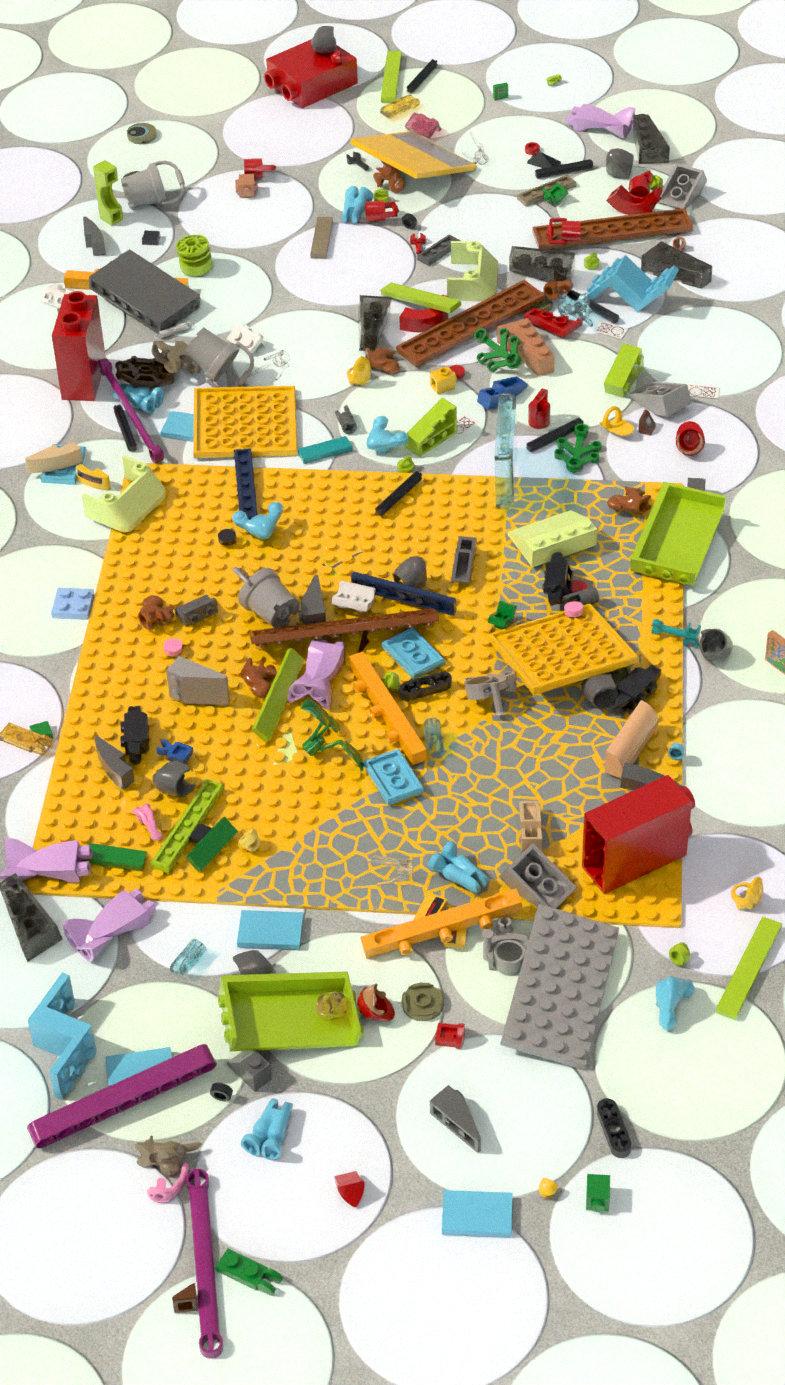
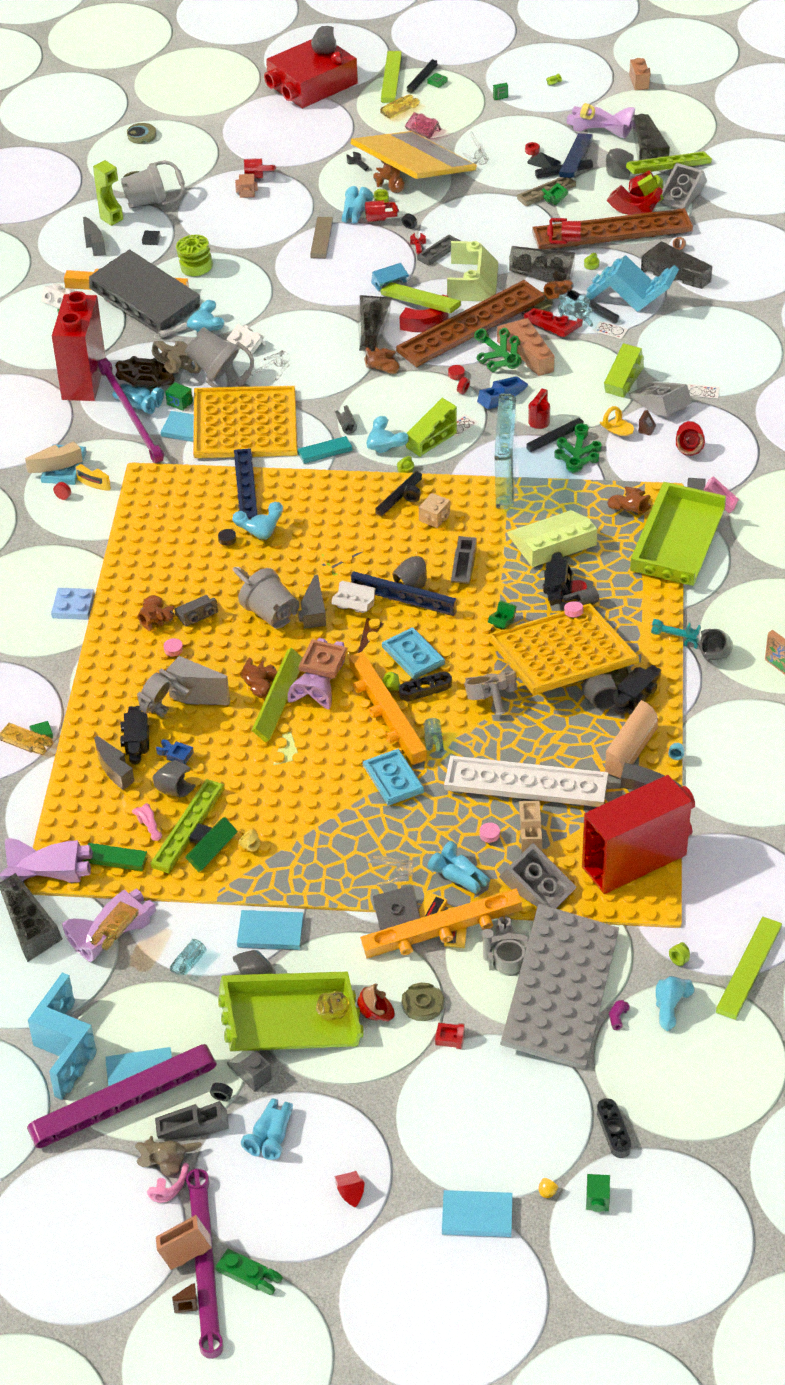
yellowish green windscreen [82,455,166,532] -> none
black axle [113,404,137,451] -> none
dark orange plate [249,608,439,646] -> none
green plant [301,699,364,772] -> none
yellow piece [347,356,371,386] -> none
yellow brick [430,366,457,395] -> none
dark grey slope [430,1085,481,1153] -> none
yellow piece [731,877,764,910] -> none
none -> tile [53,482,71,500]
none -> clear yellow hinge [90,901,139,951]
none -> light grey piece [137,668,192,718]
none -> dark grey slope [155,1101,229,1139]
none -> nougat brick [156,1215,212,1270]
none -> green brick [165,382,193,411]
none -> medium azure head [187,300,224,333]
none -> nougat tile [299,639,348,679]
none -> dark azure hinge [371,263,409,291]
none -> dark grey plate [373,885,420,930]
none -> black tile [403,485,422,503]
none -> tan head [419,493,450,528]
none -> green tile [427,73,448,88]
none -> white plate [444,755,608,807]
none -> red tile [457,377,470,394]
none -> bright pink tile [480,823,500,843]
none -> dark blue tile [559,133,593,178]
none -> light yellow tile [580,103,595,120]
none -> magenta arm [609,1000,630,1030]
none -> lime tile [626,151,712,174]
none -> nougat brick [629,58,651,90]
none -> lime plate [637,174,664,202]
none -> bright pink tile [703,476,739,513]

